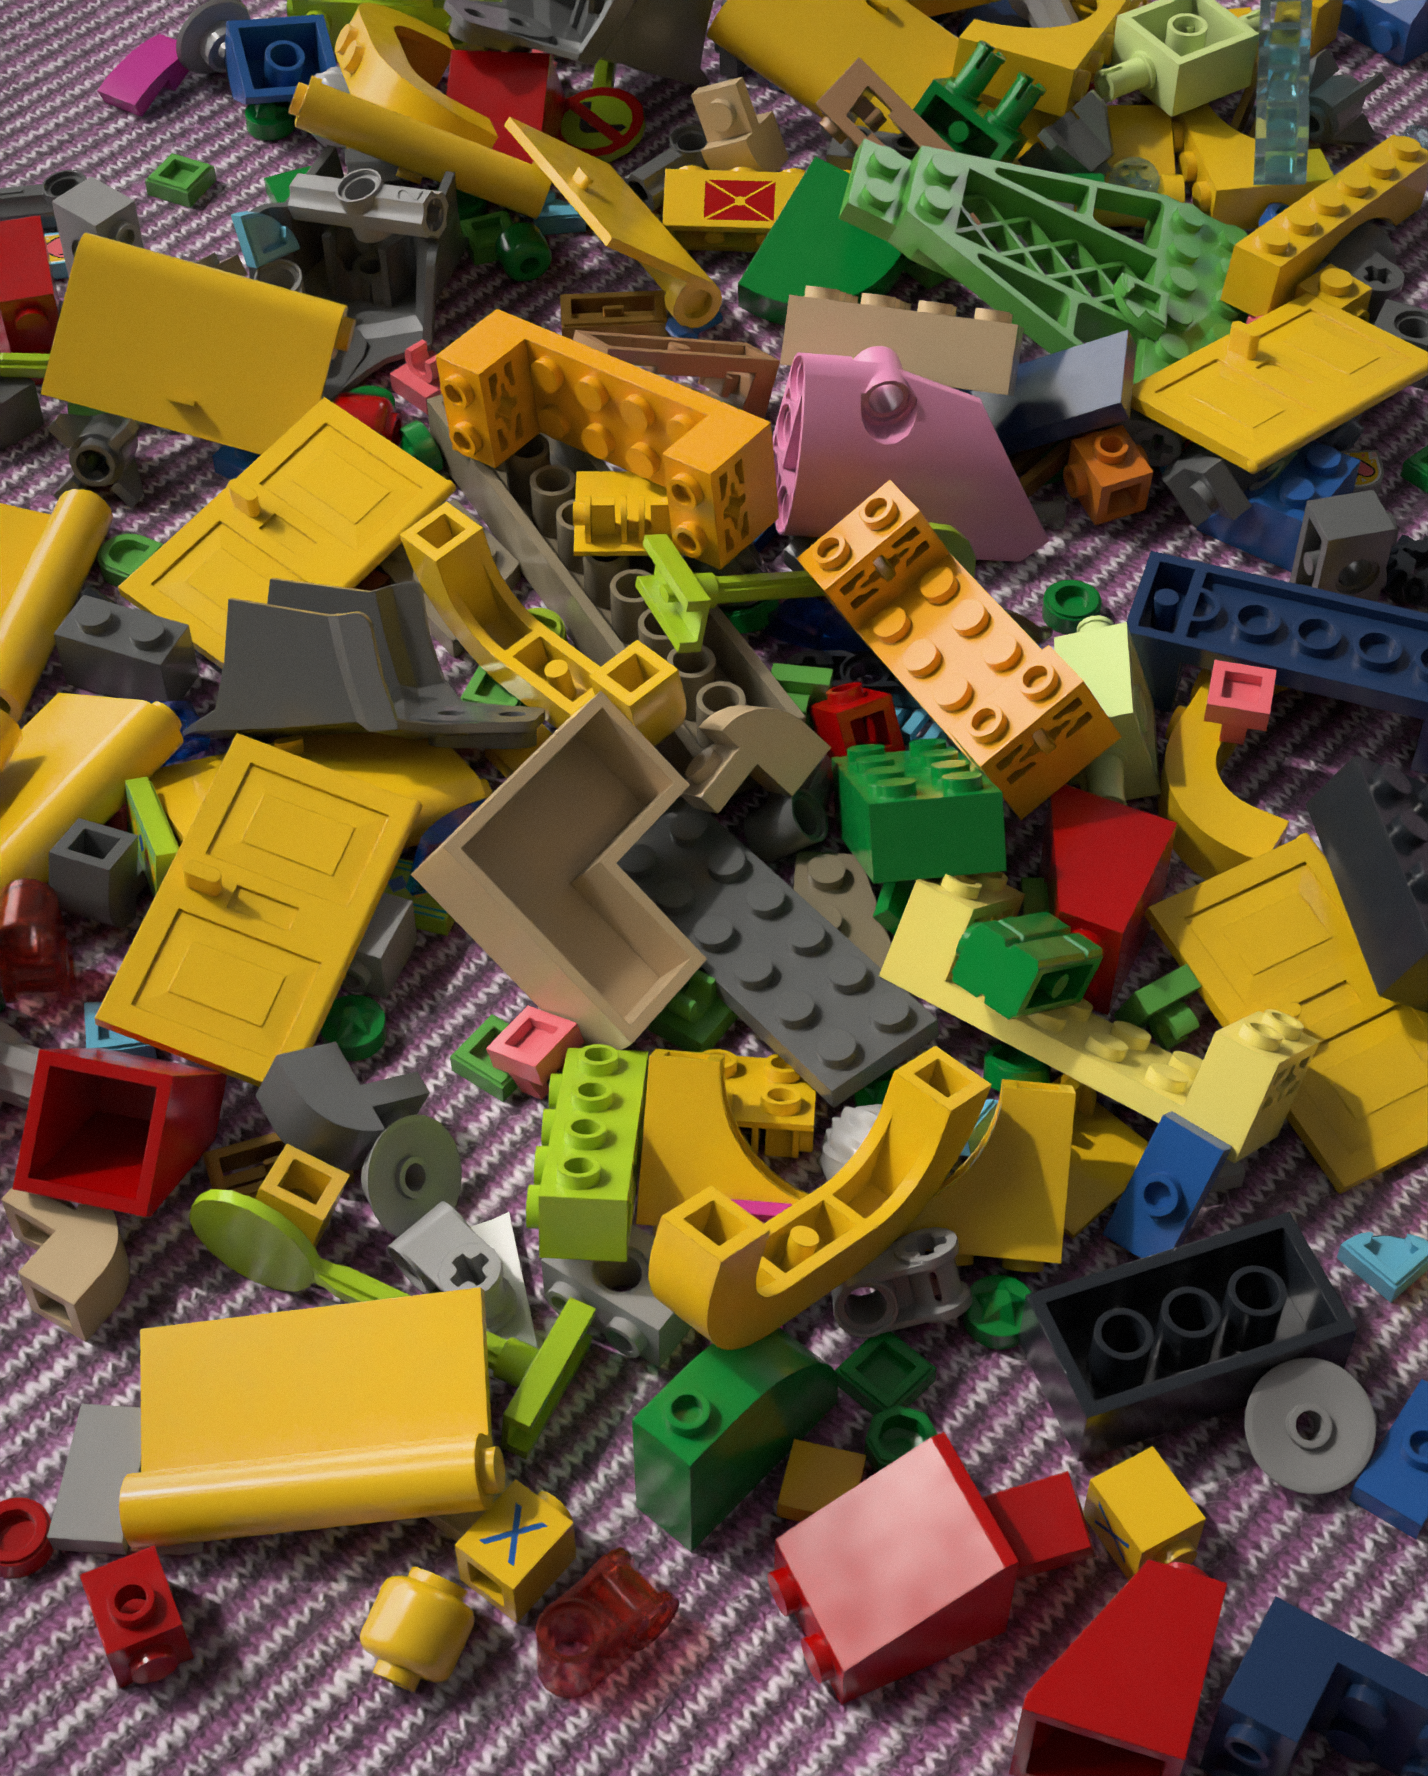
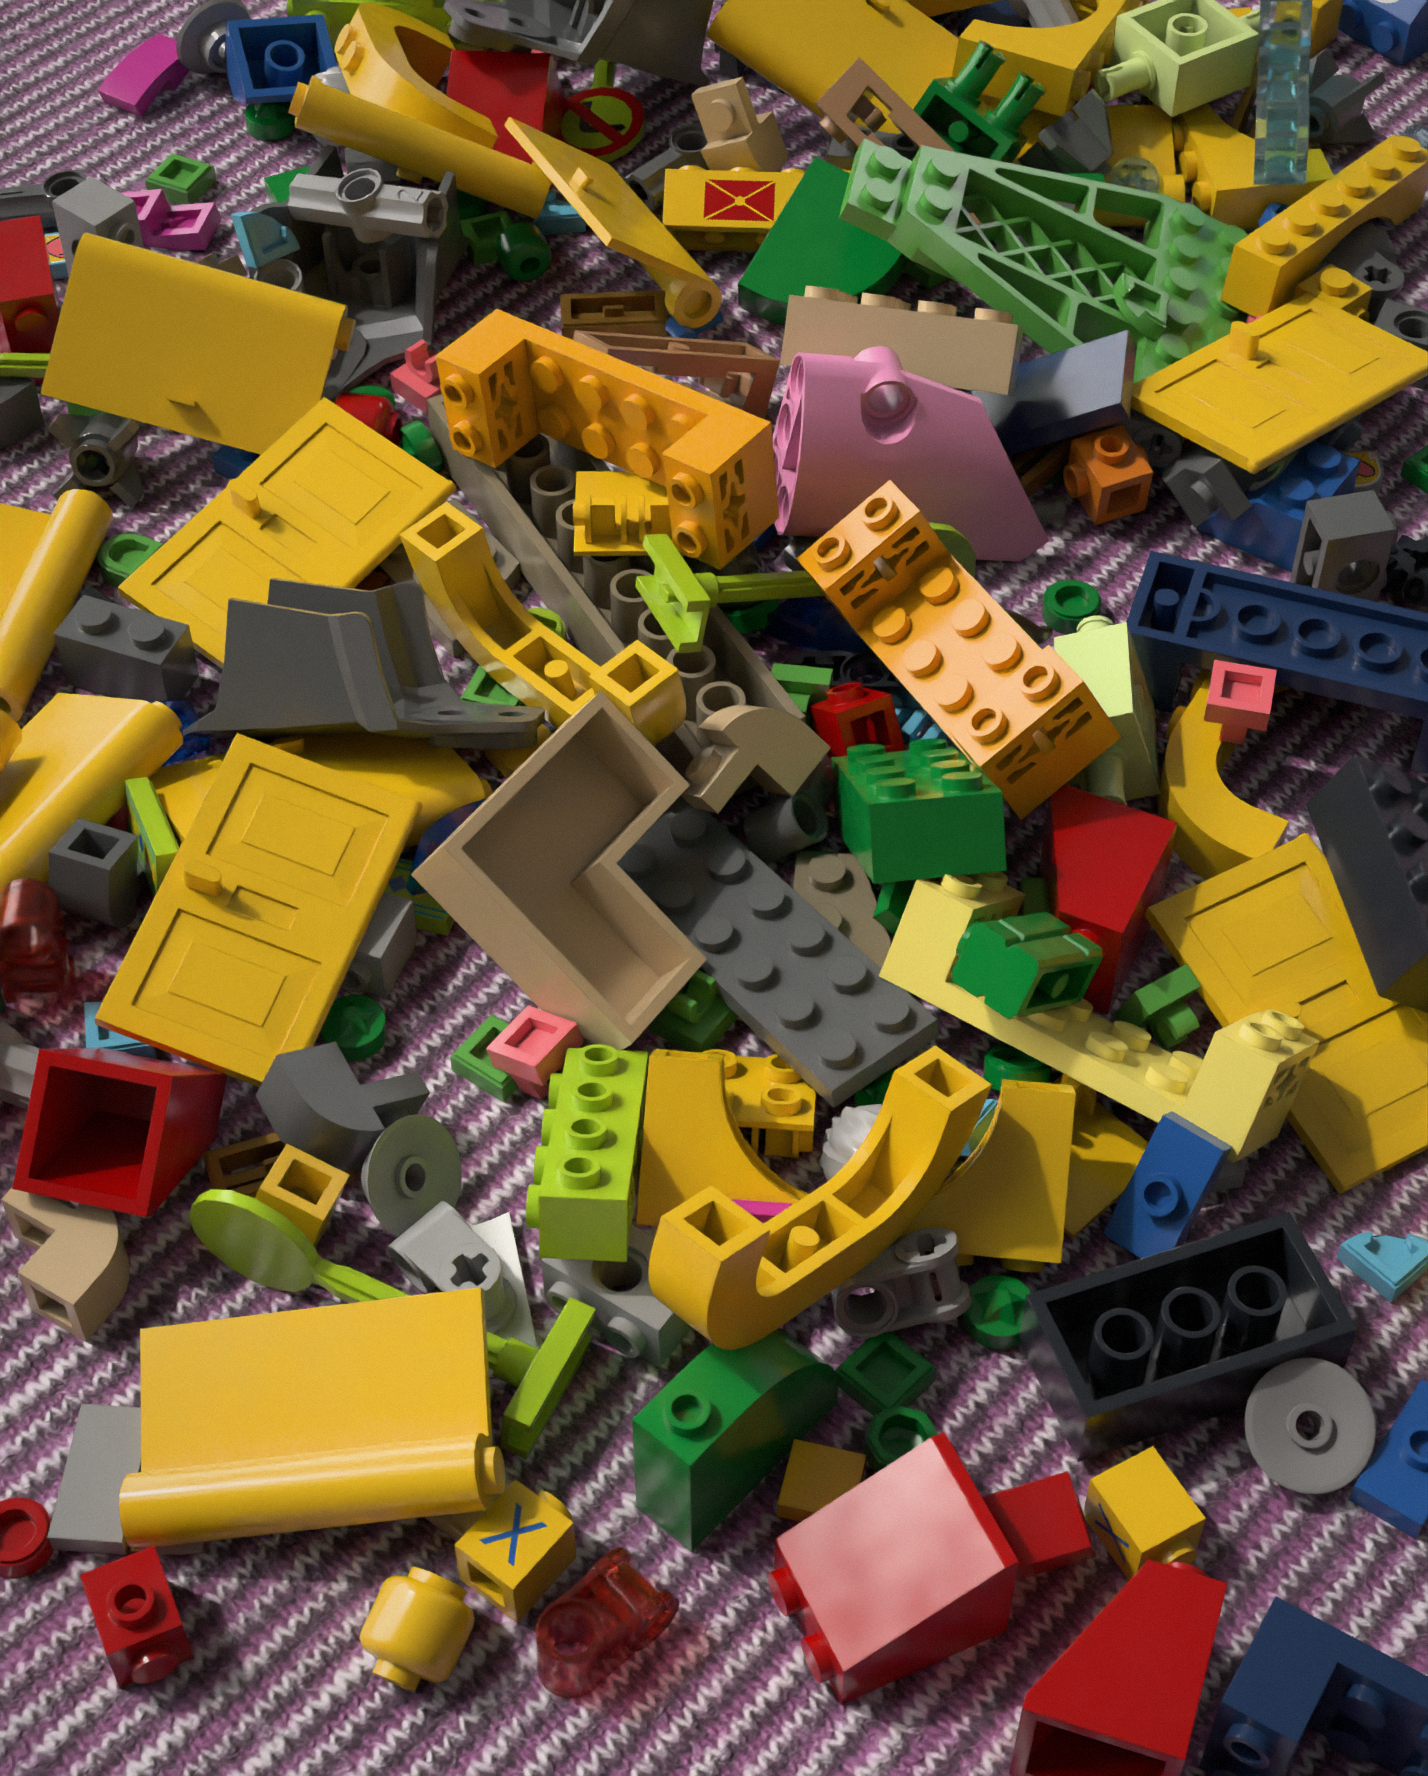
none -> dark pink slope [121,189,222,250]

